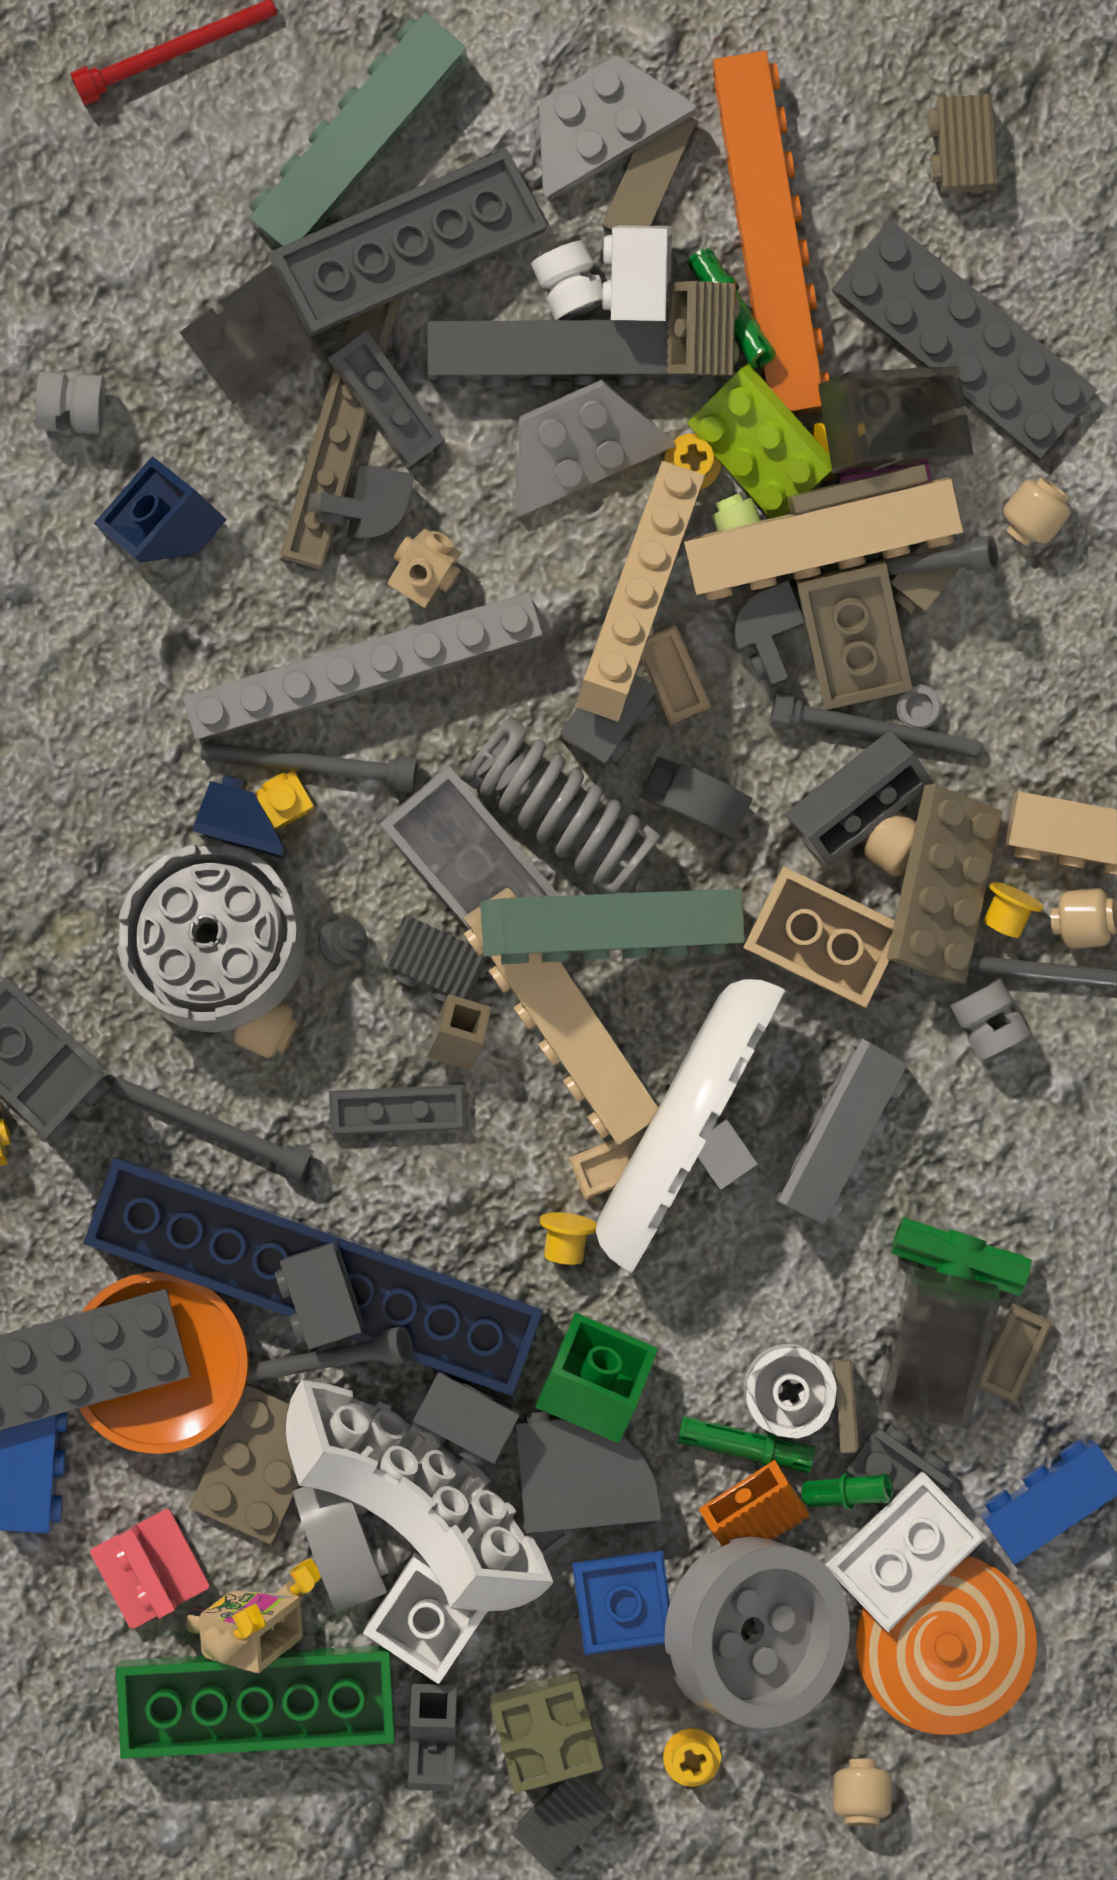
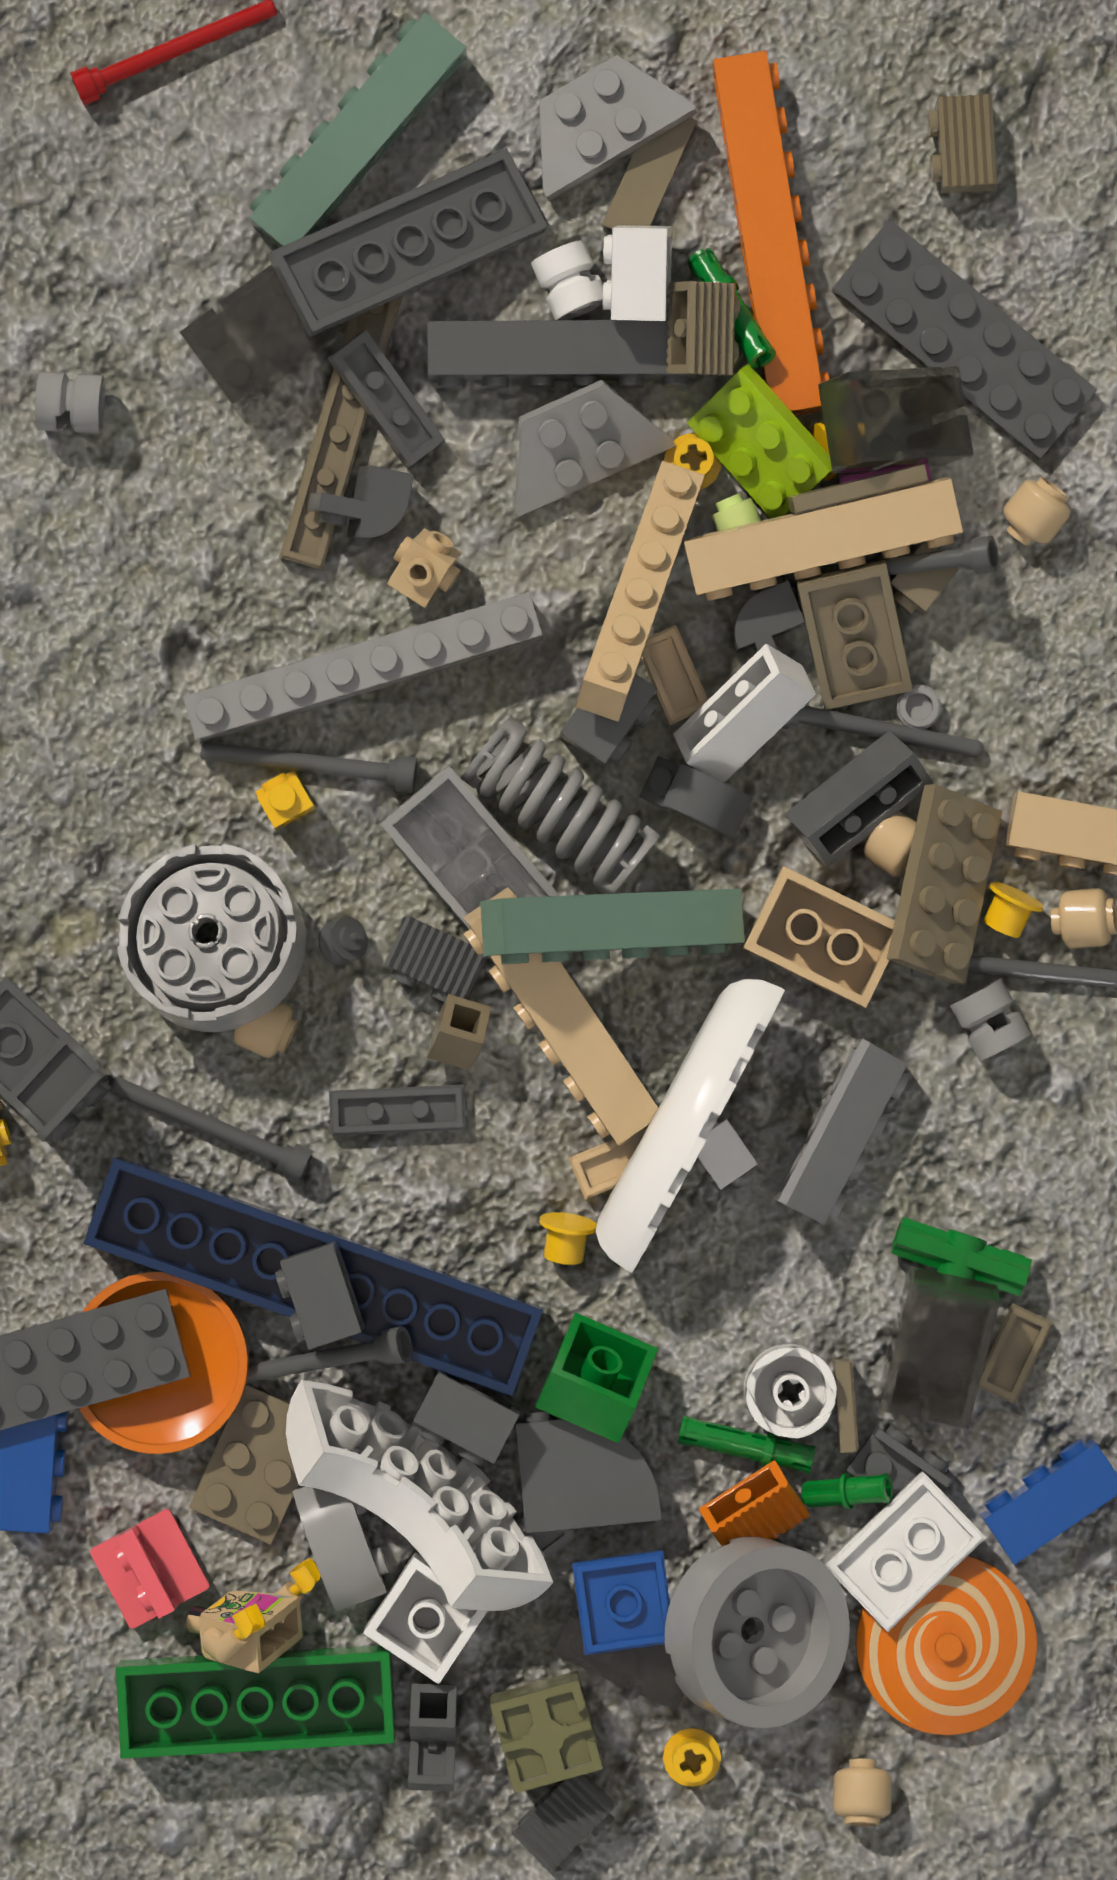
dark blue slope [94,456,227,563] -> none
dark blue slope [192,776,288,859] -> none
none -> white brick [673,644,816,782]

